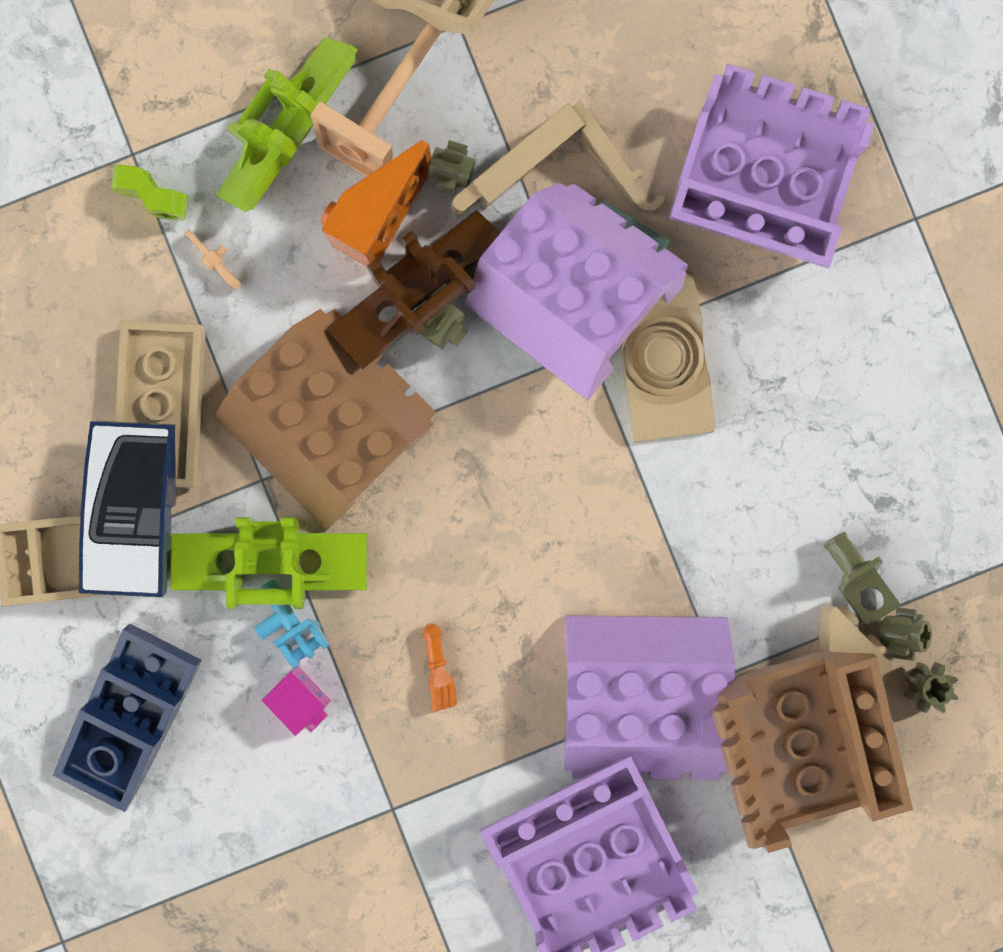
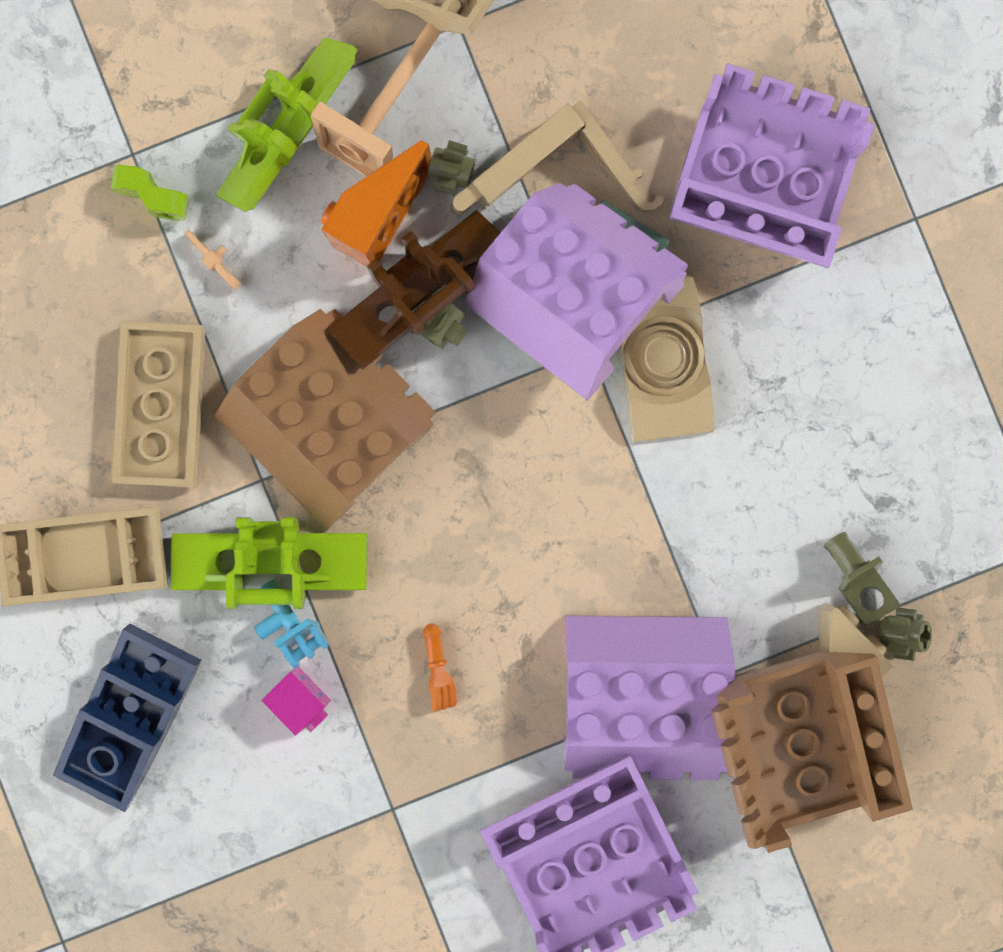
slope [79,420,176,597] -> none
olive gear [904,662,958,713] -> none

